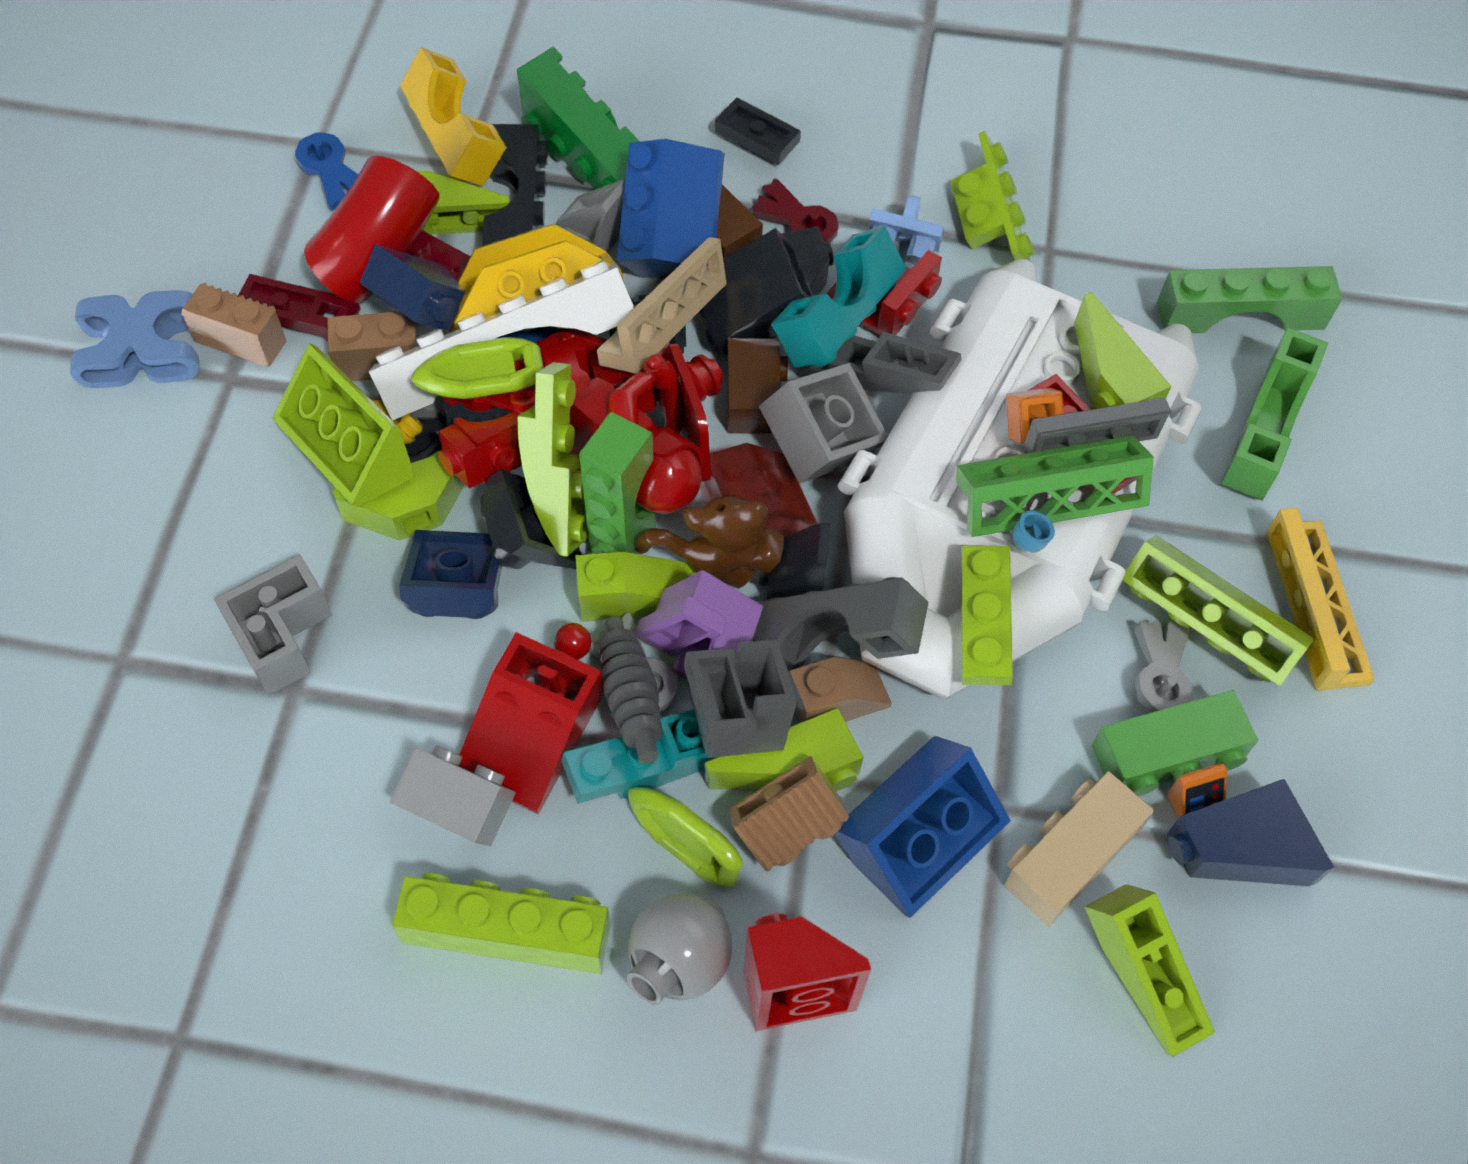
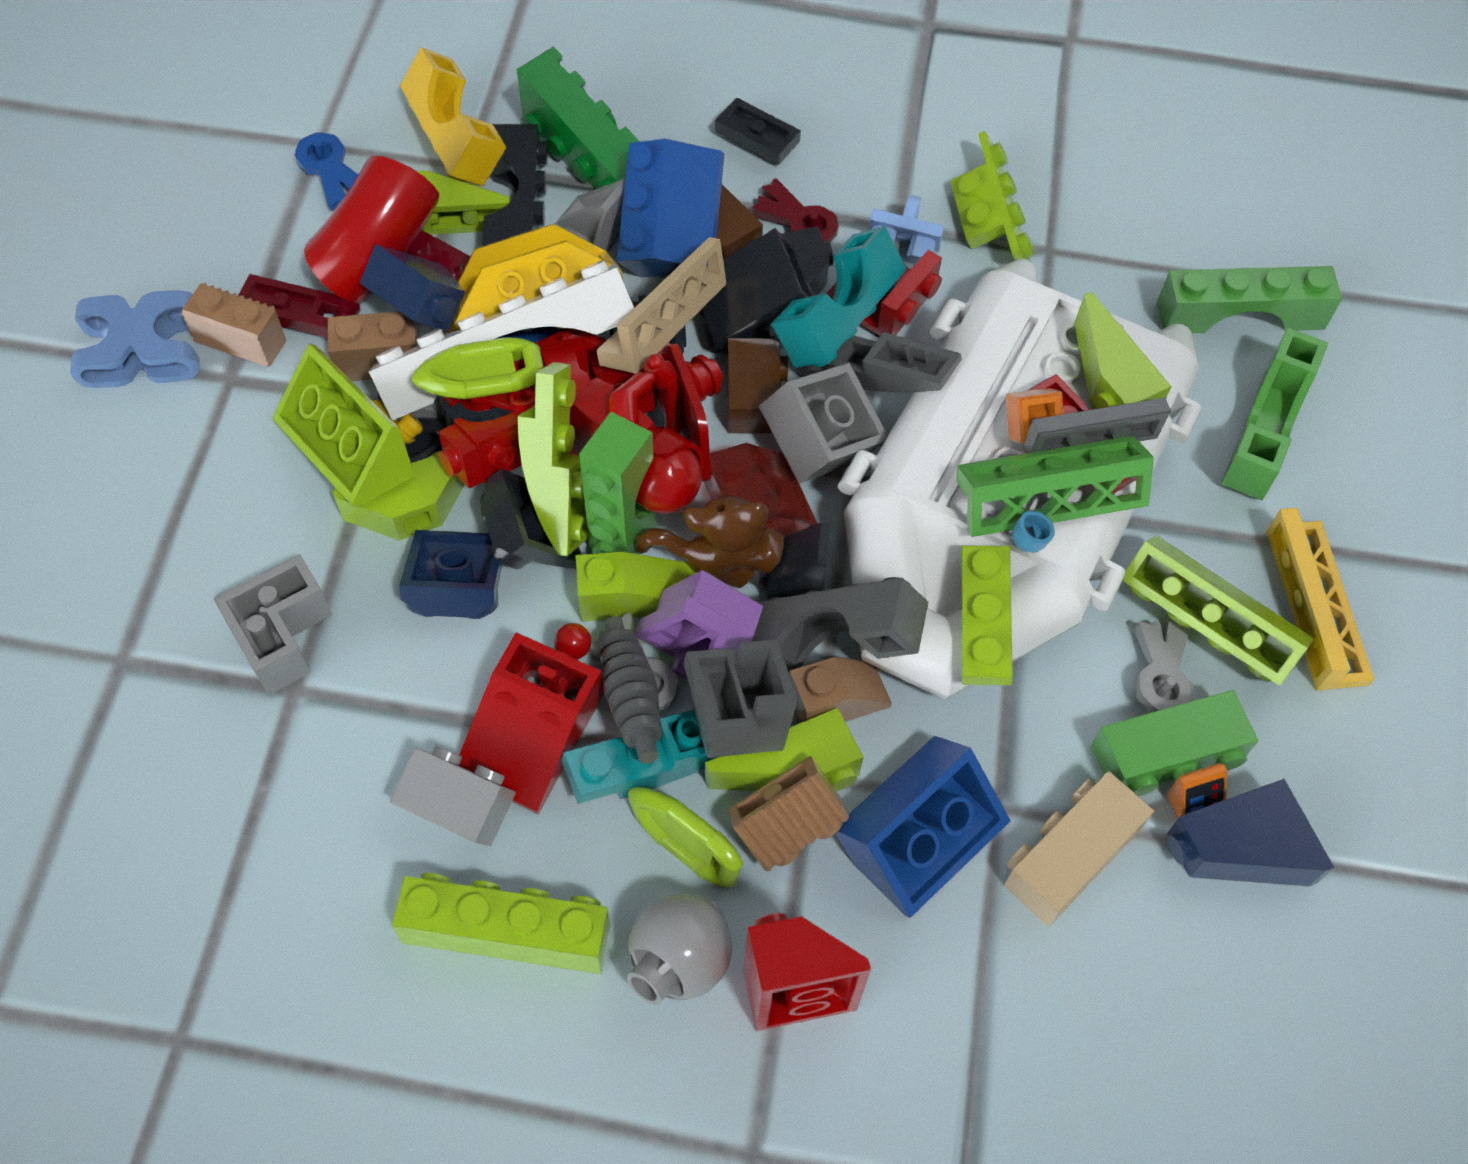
lime slope [1084,884,1215,1057] -> none

